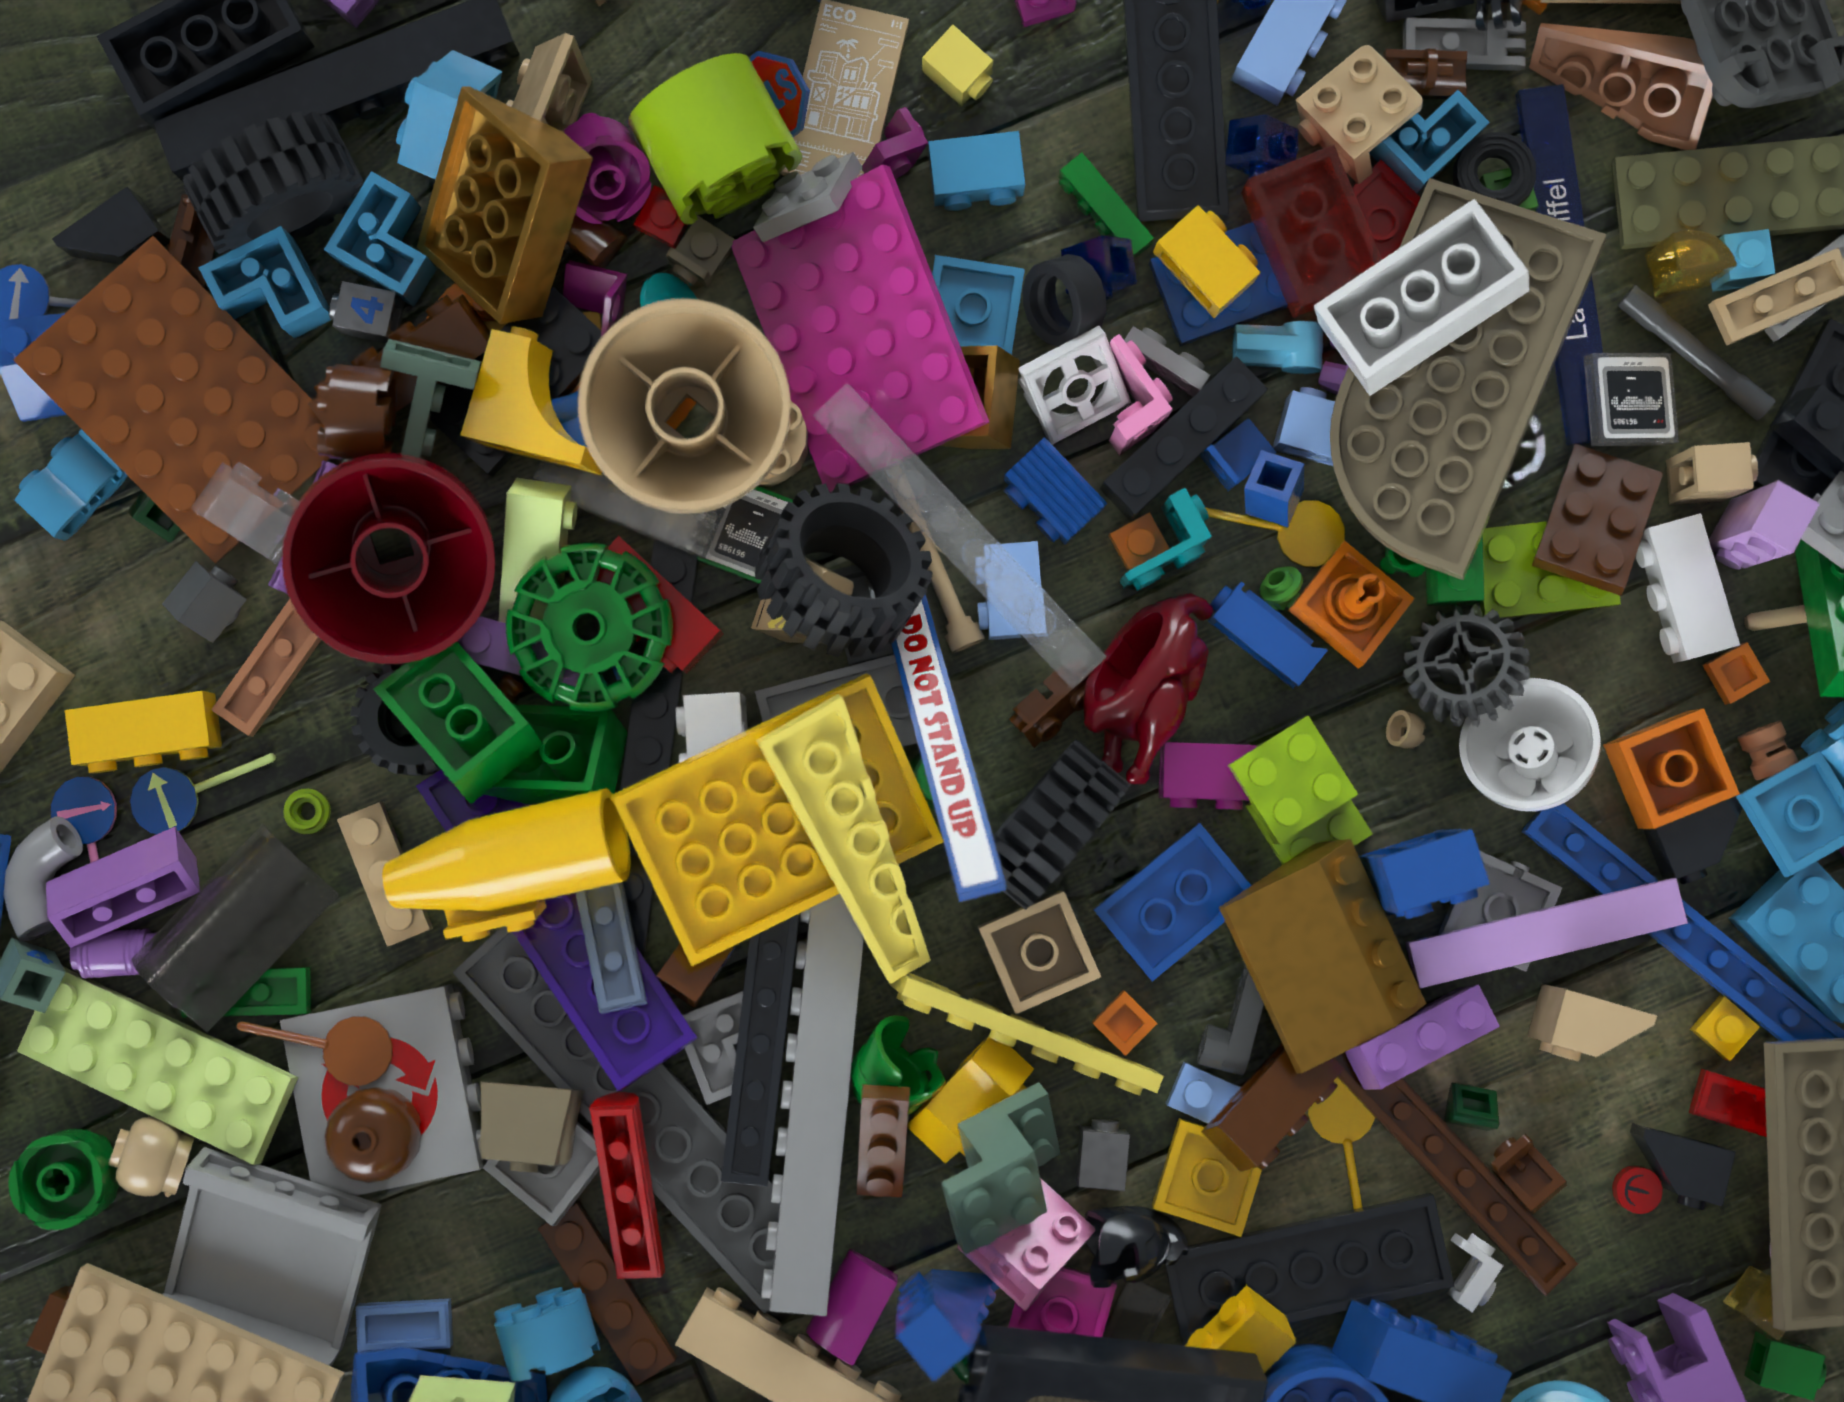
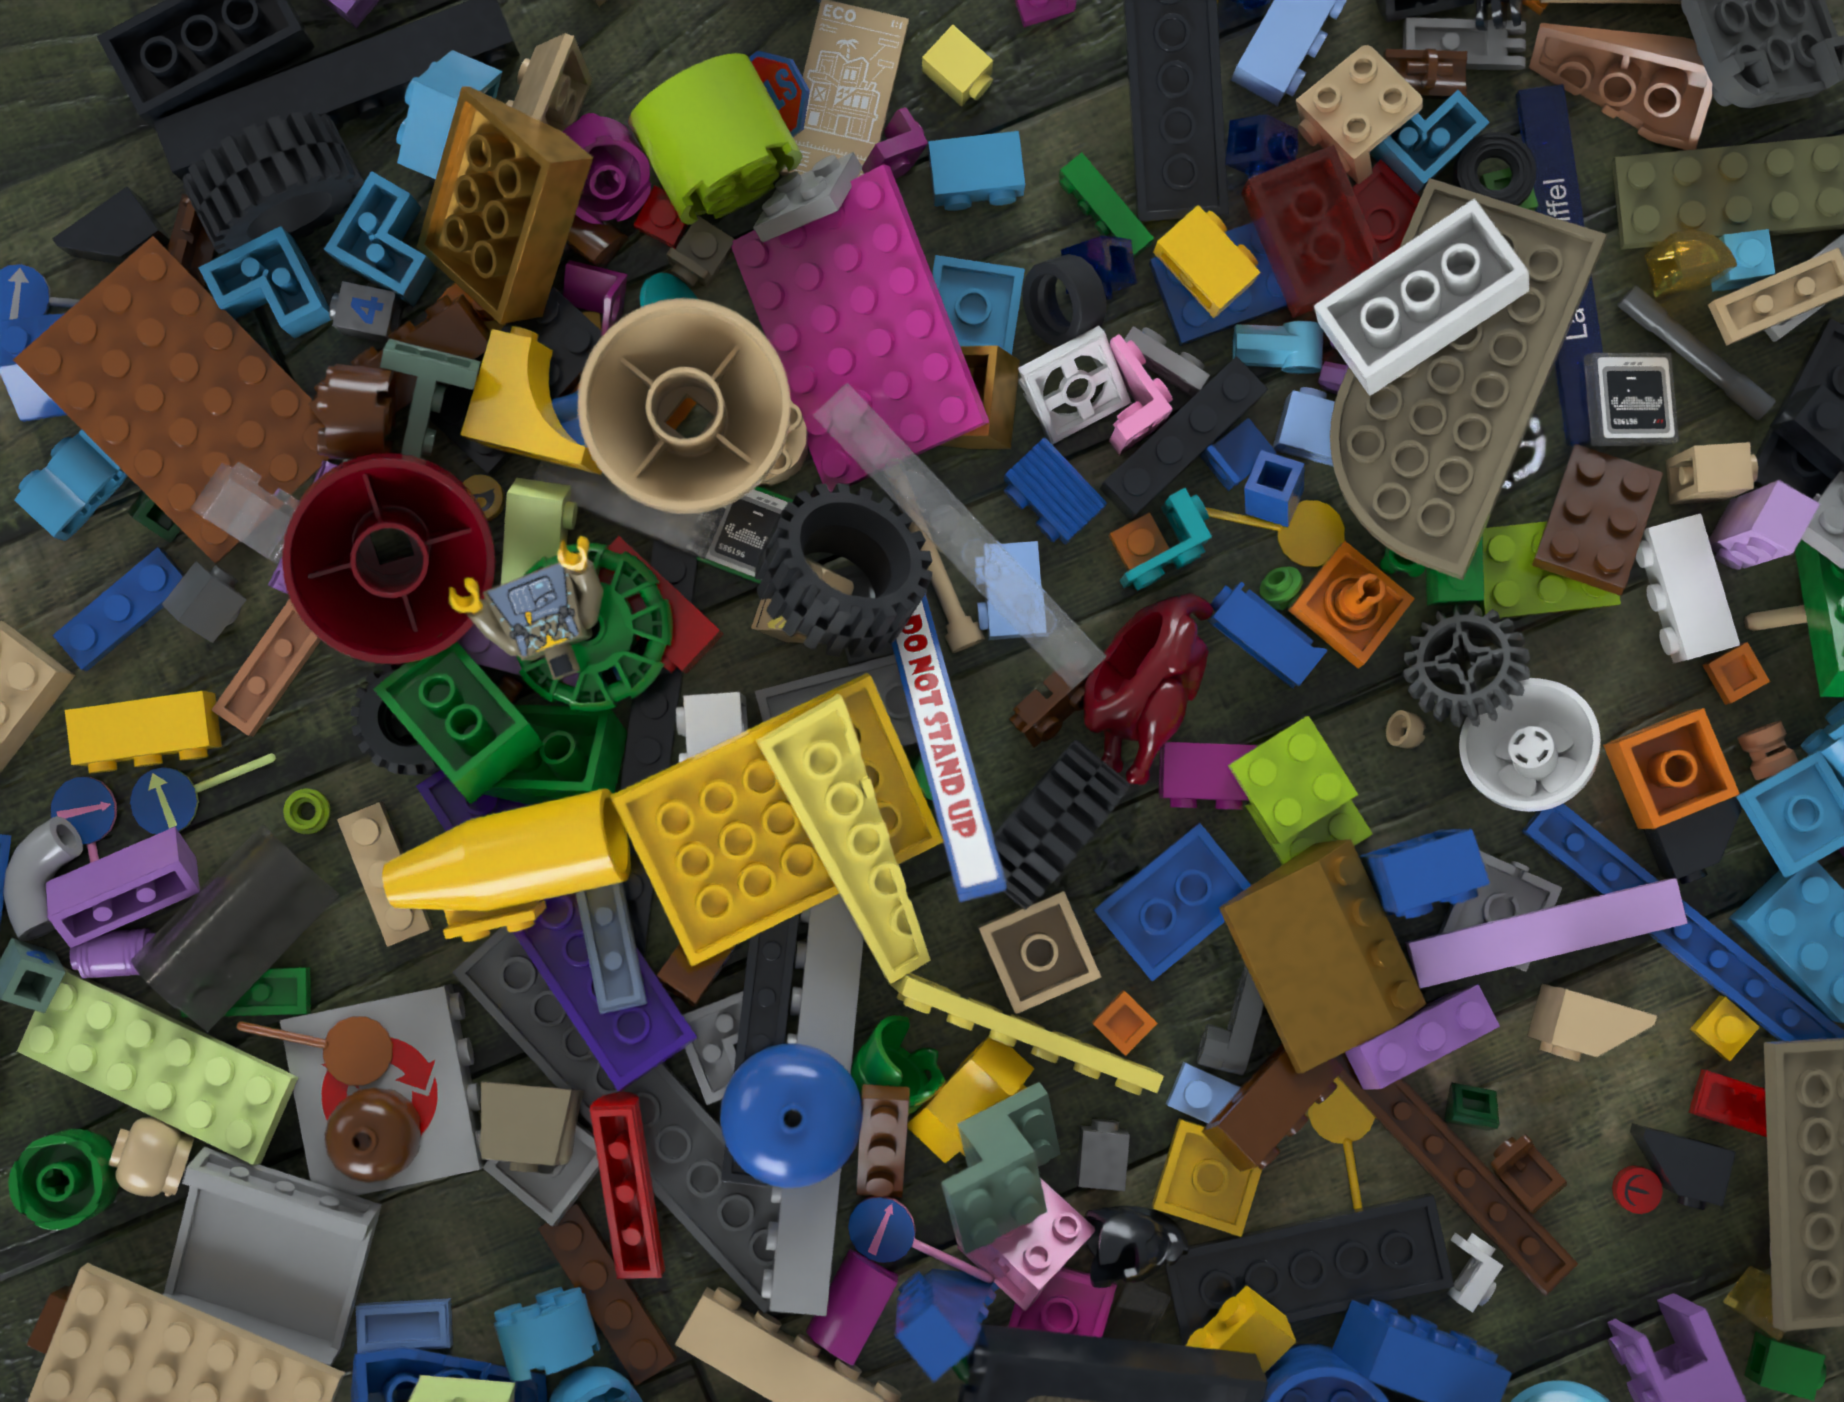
none -> blue plate [52,547,185,671]
none -> torso [450,537,603,680]
none -> yellow tile [463,475,505,521]
none -> blue cylinder [720,1043,863,1188]
none -> blue piece [848,1196,994,1283]

